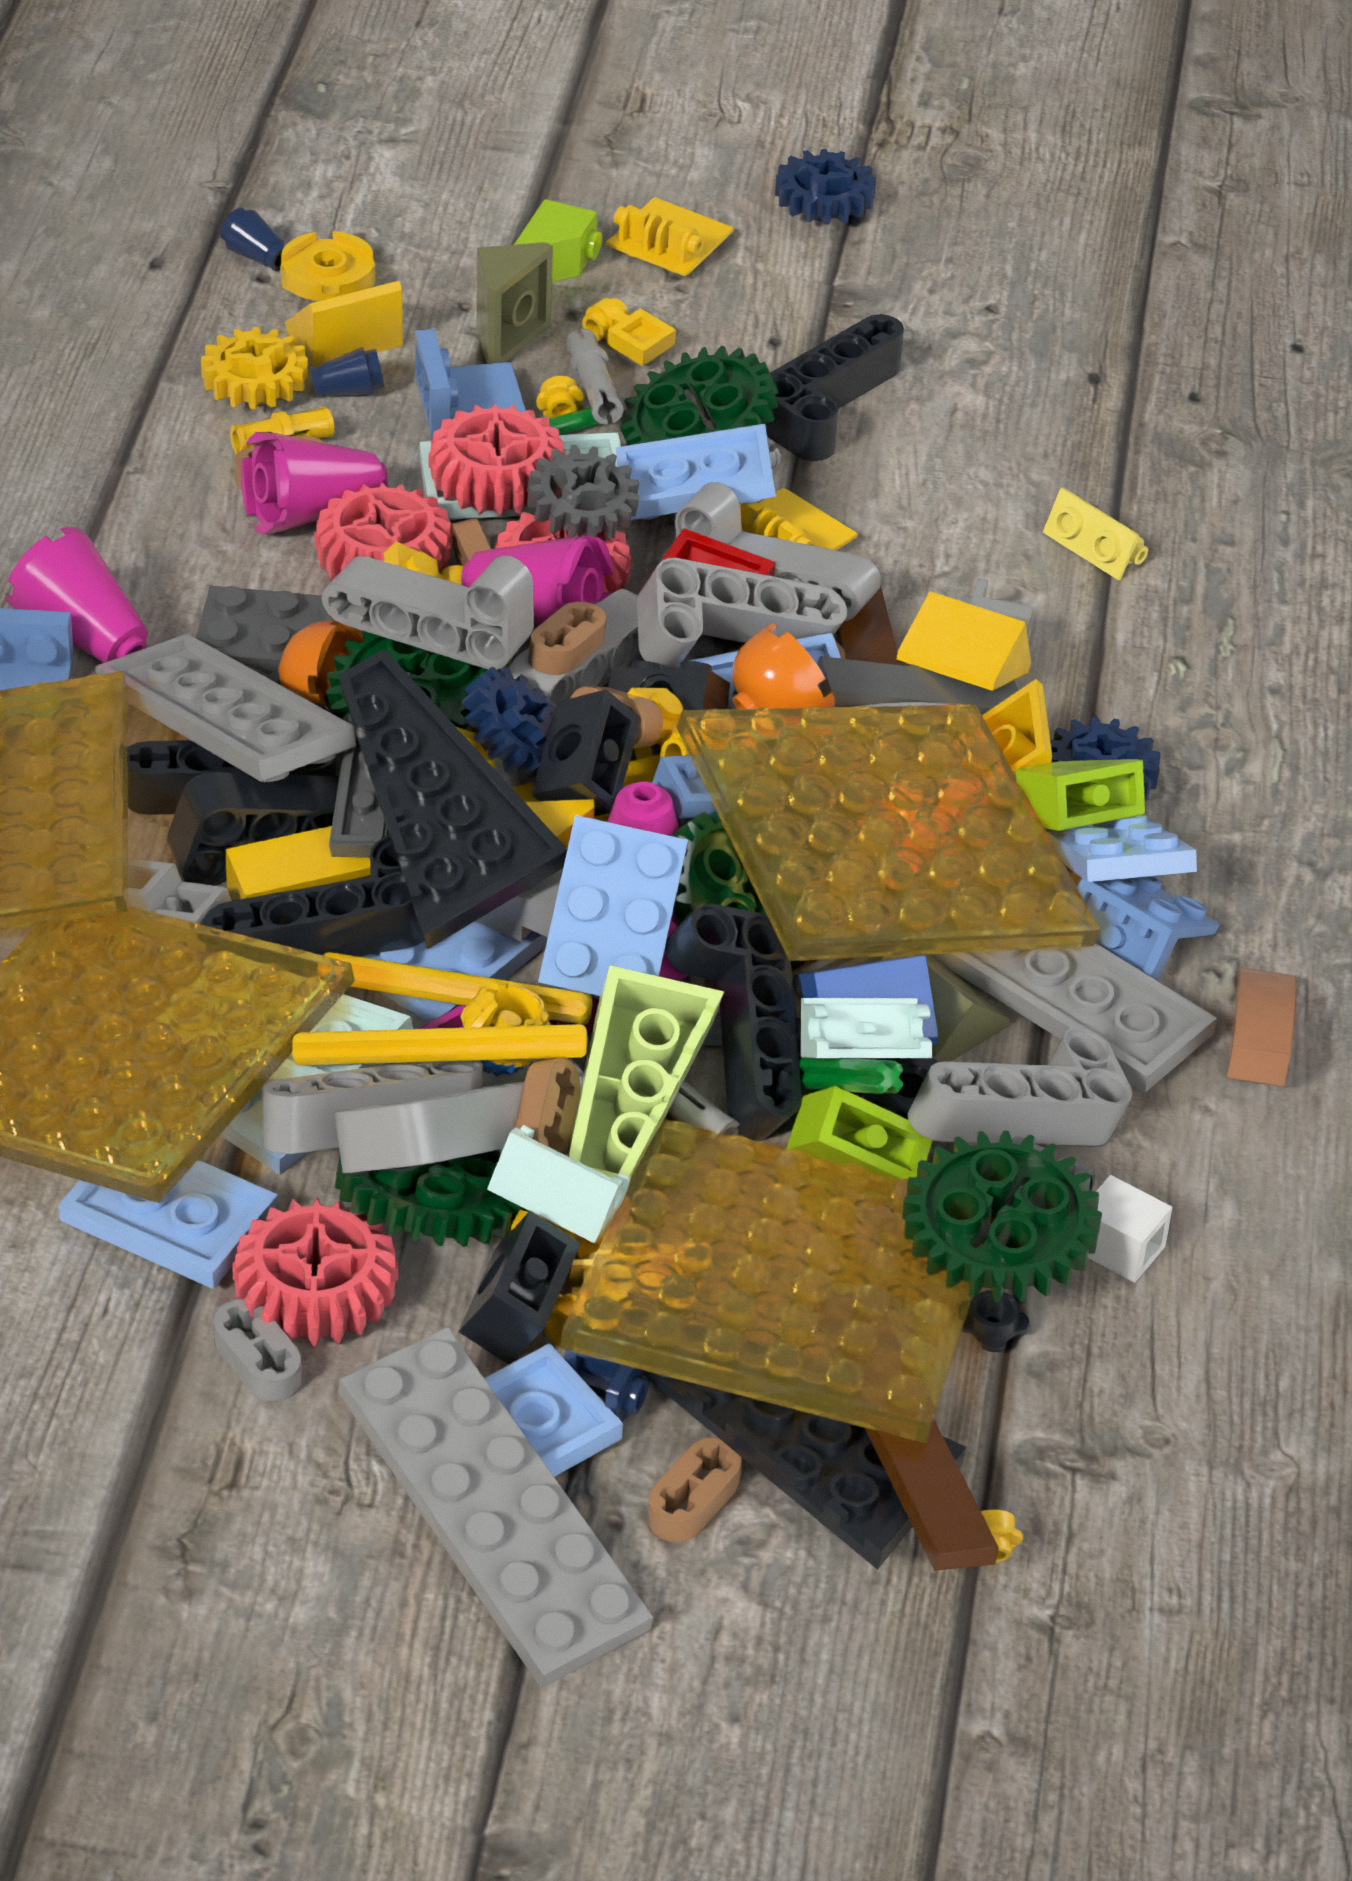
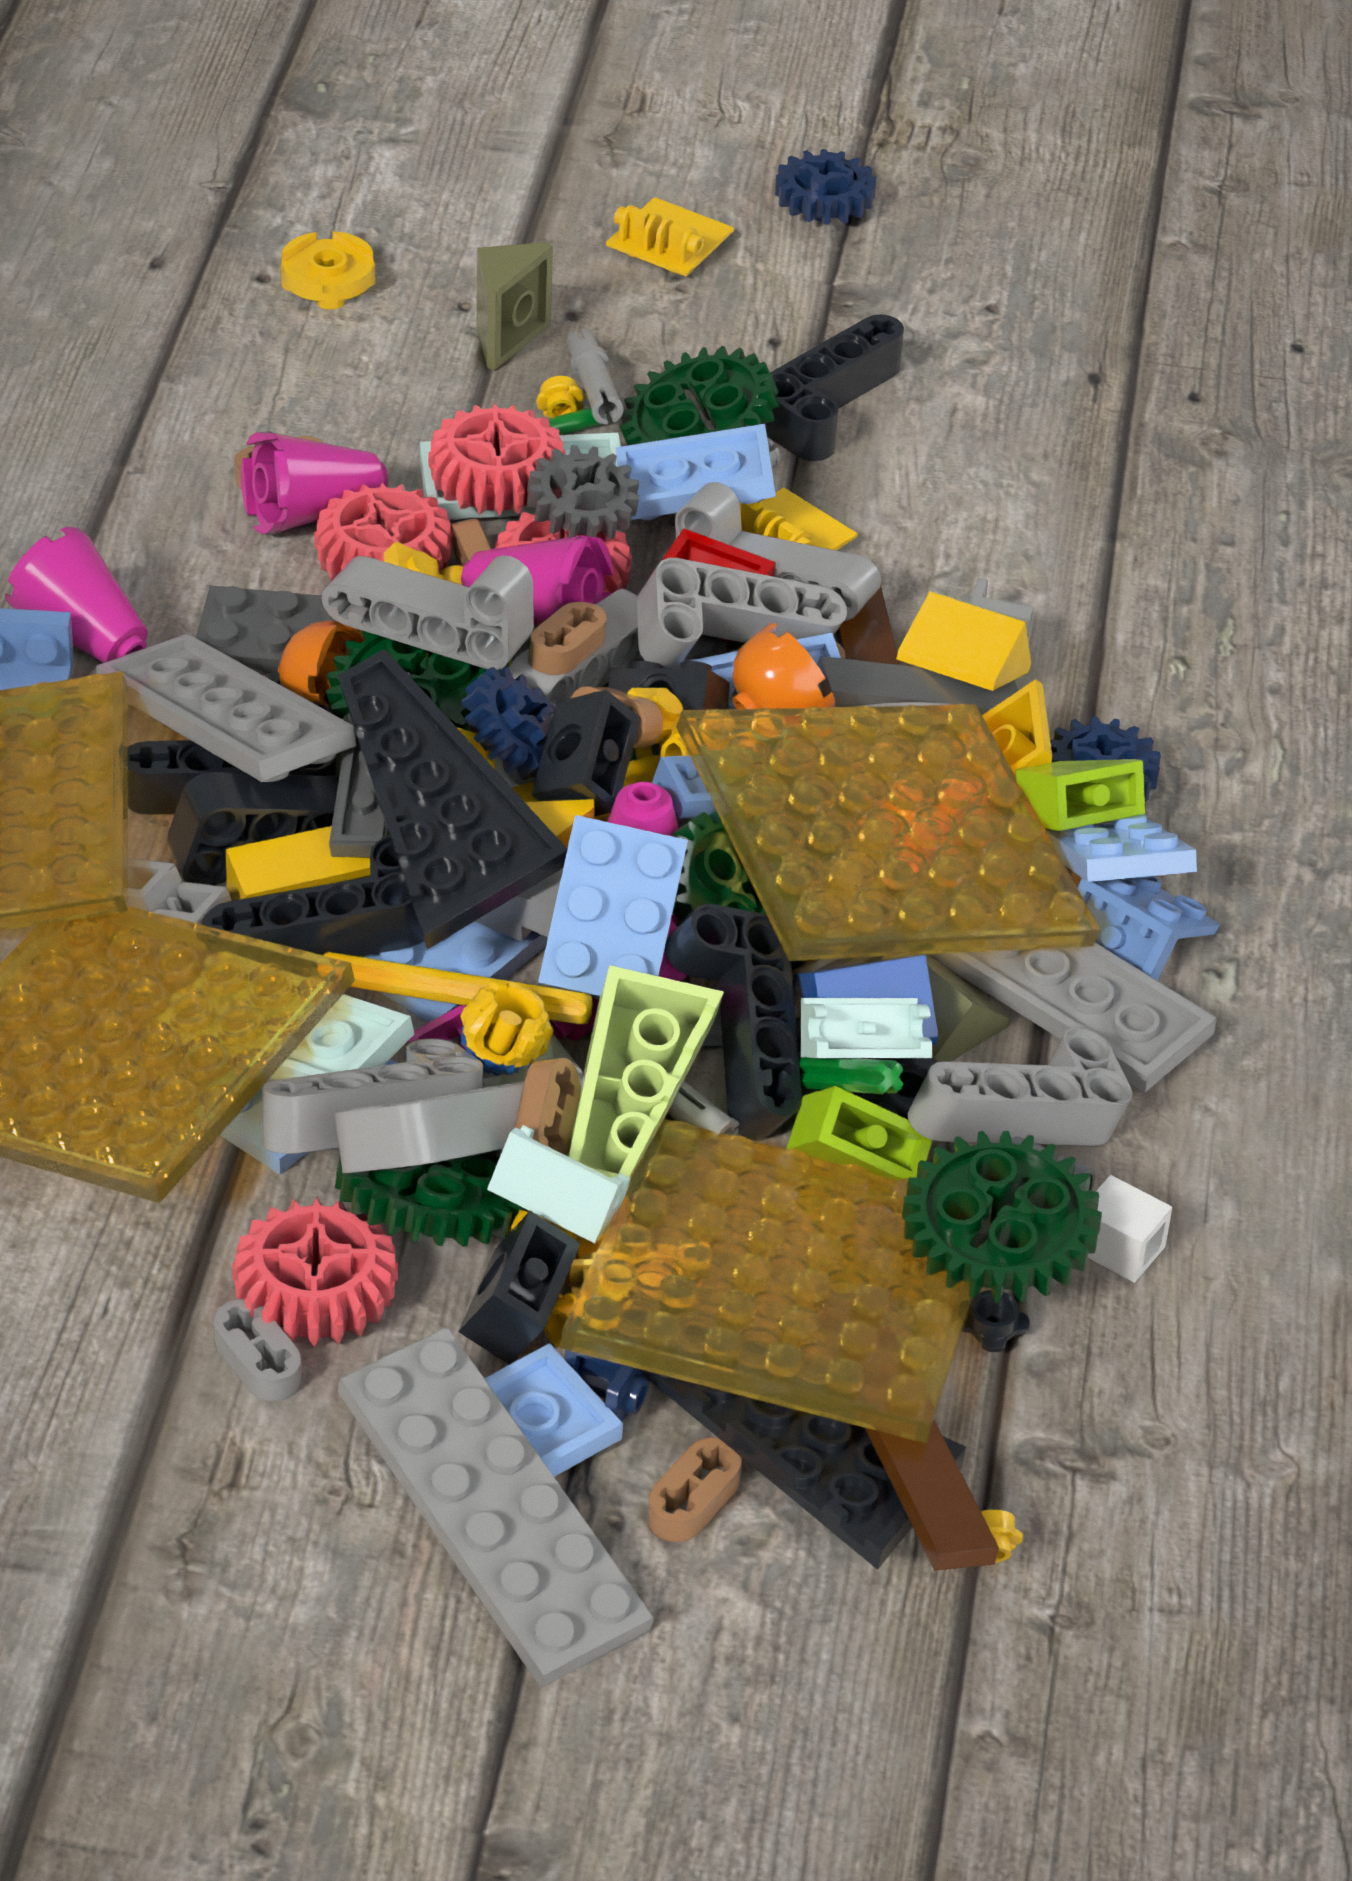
light blue plate [58,1128,278,1289] -> none
yellow gear [201,327,308,410] -> none
dark blue cone [220,208,286,271] -> none
yellow pin [230,406,334,454] -> none
yellow slope [284,280,403,367] -> none
yellow axle [292,1024,588,1065] -> none
dark blue cone [310,346,385,397] -> none
medium blue bracket [415,329,526,438] -> none
lime slope [514,199,602,283] -> none
yellow plate [582,298,676,366] -> none
light yellow hinge [1043,488,1148,580] -> none
nougat slope [1227,967,1296,1087] -> none

